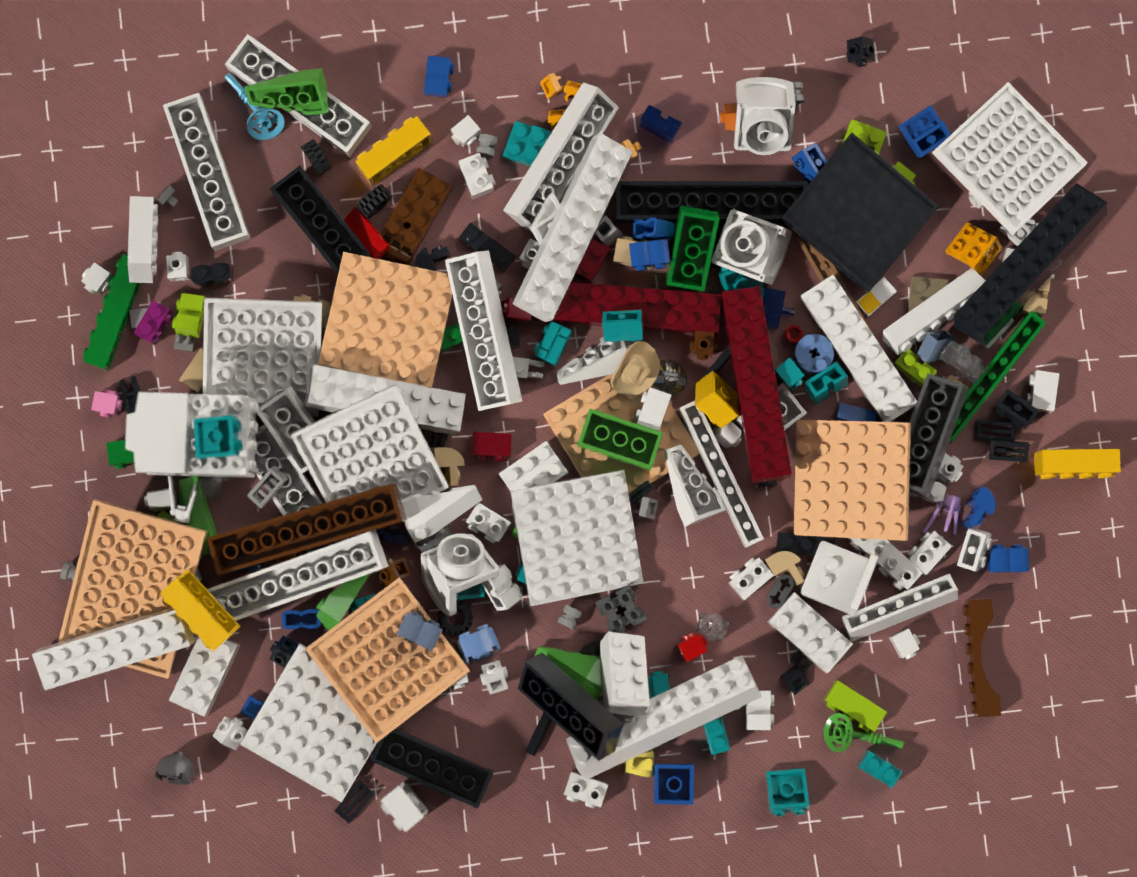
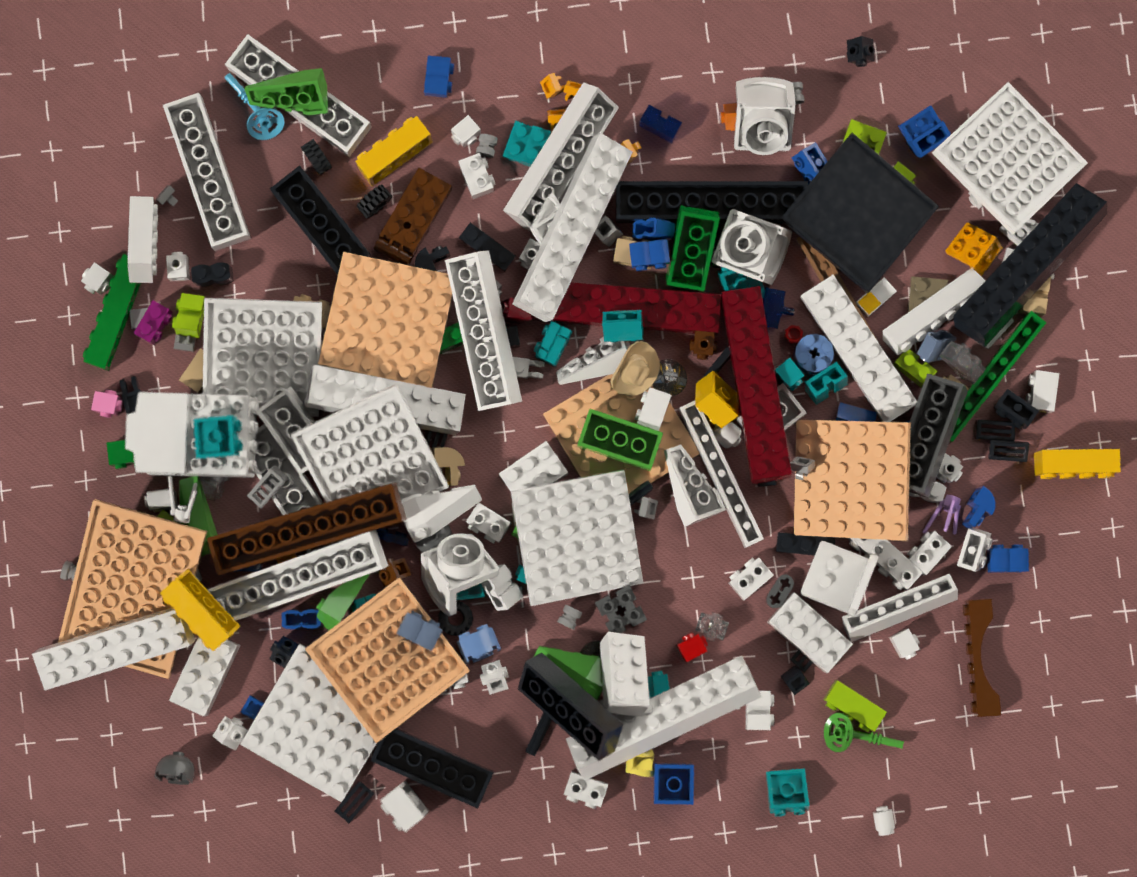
red tile [344,207,390,259] -> none
dark red brick [472,432,512,461] -> none
dark red brick [575,239,610,284] -> none
teal brick [703,716,730,755] -> none
tan brick [763,551,805,586] -> none
teal brick [857,750,903,788] -> none
none -> light grey tile [790,456,815,480]
none -> white brick [873,806,895,836]

